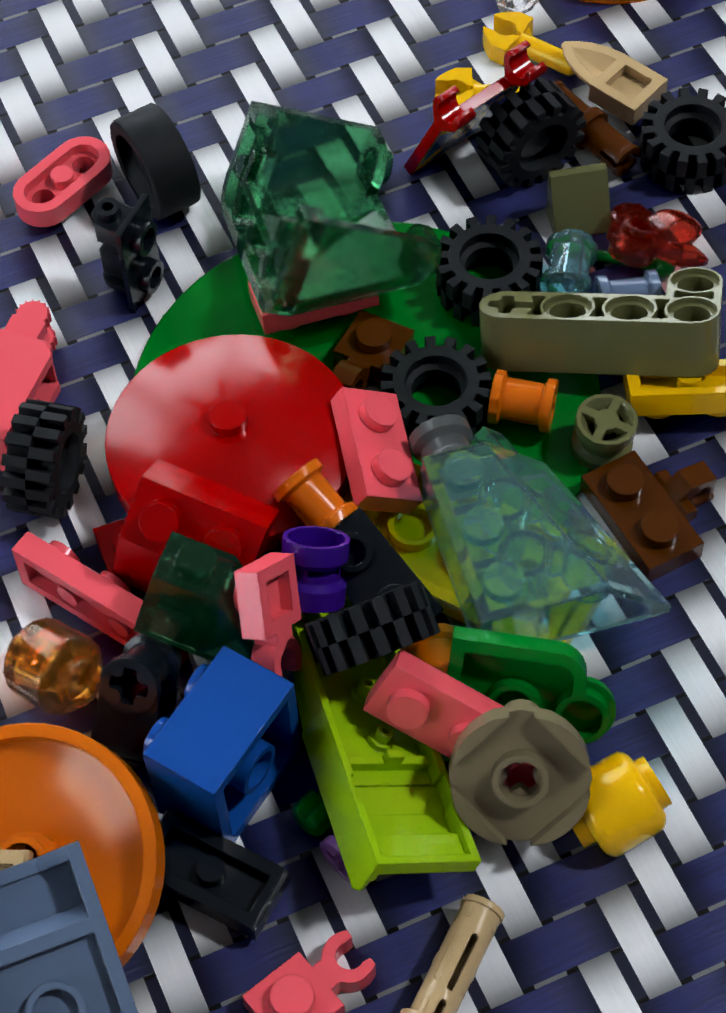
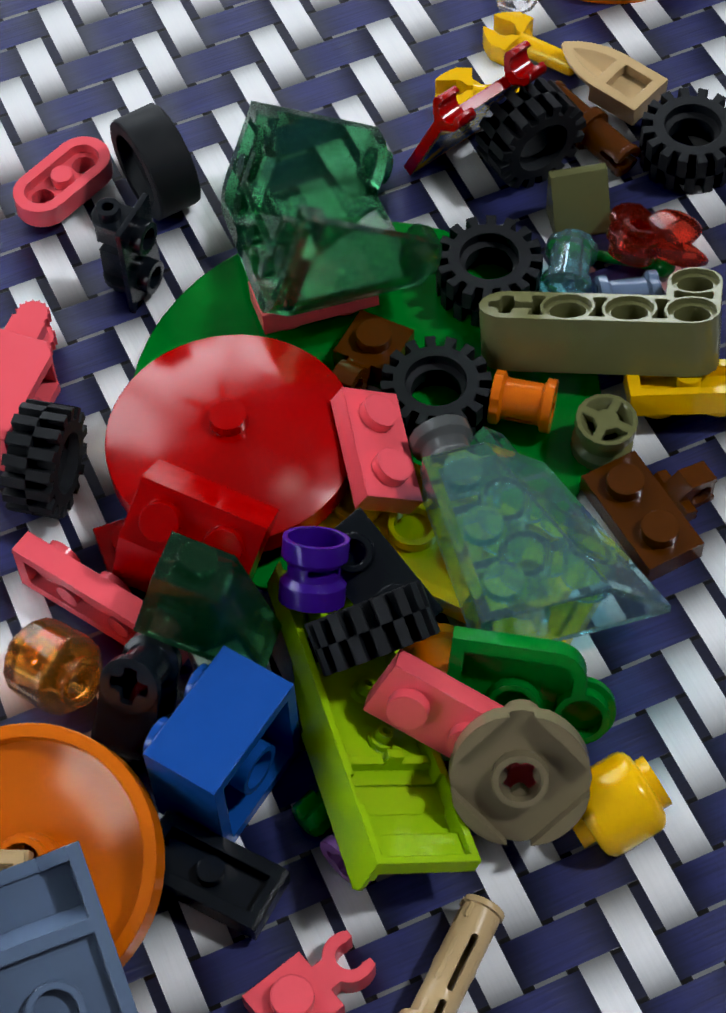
coral plate [233,552,302,677] -> none
orange bush [272,458,358,529] -> none

